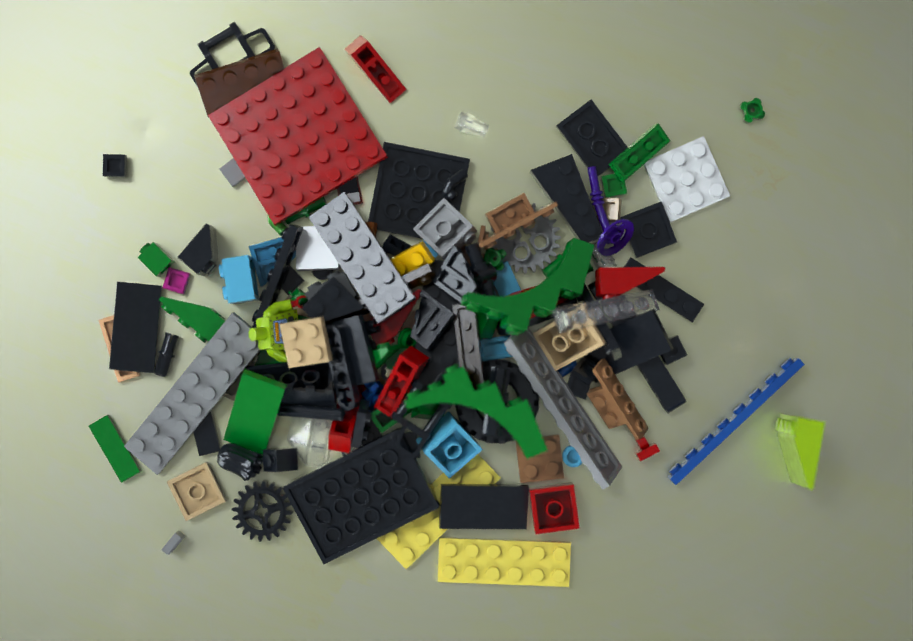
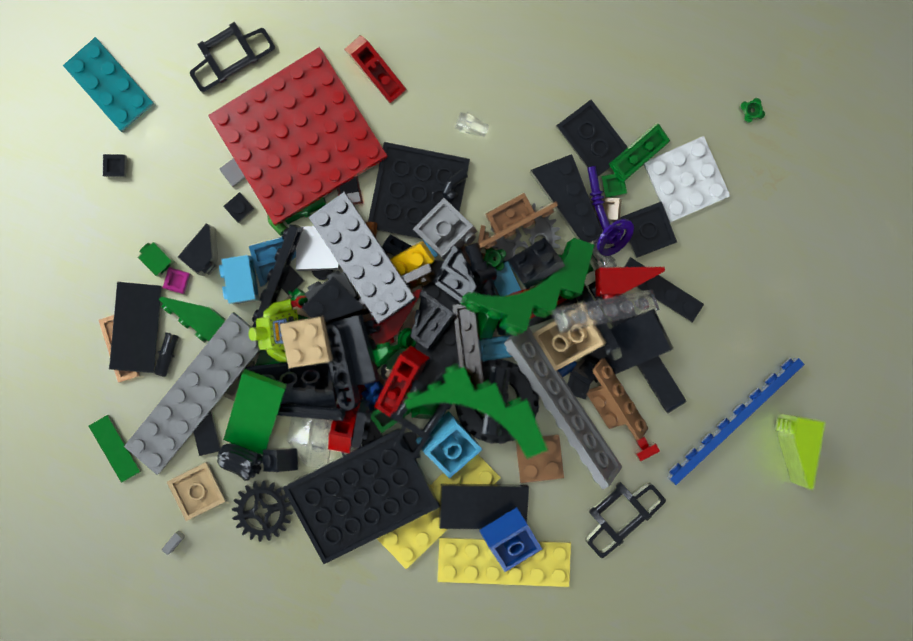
reddish brown wing [194,49,284,118] -> none
red brick [529,482,580,534] -> none
medium azure tile [562,445,582,467] -> none
black brick [660,335,687,365] -> none
none -> teal plate [62,37,154,132]
none -> black plate [223,192,255,223]
none -> blue slope [479,507,542,572]
none -> black plate [507,237,565,289]
none -> black bar [586,482,666,558]

